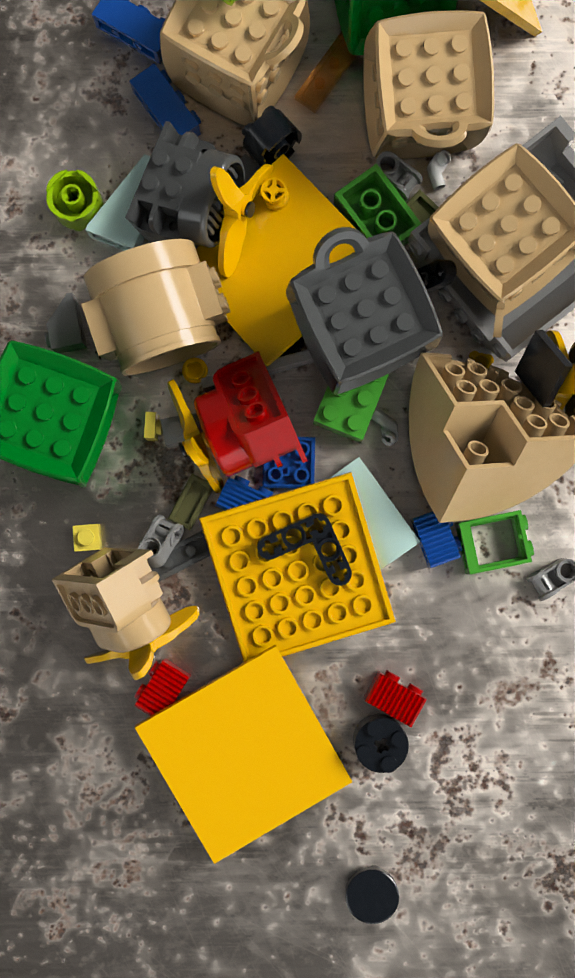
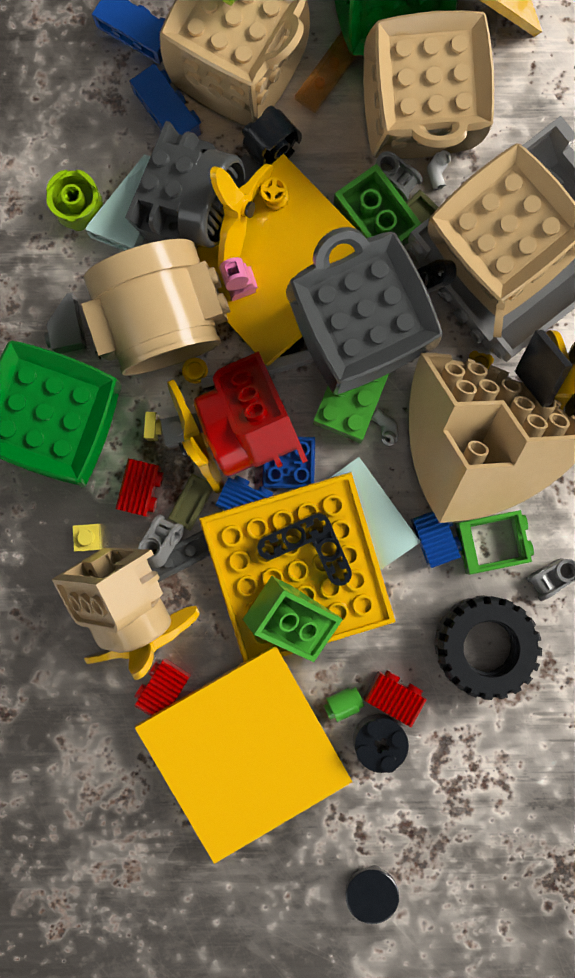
none -> red brick [115,458,164,517]
none -> bright pink leg [219,257,258,301]
none -> bright green slope [243,576,343,662]
none -> bright green brick [323,687,365,722]
none -> black tyre [435,595,542,700]

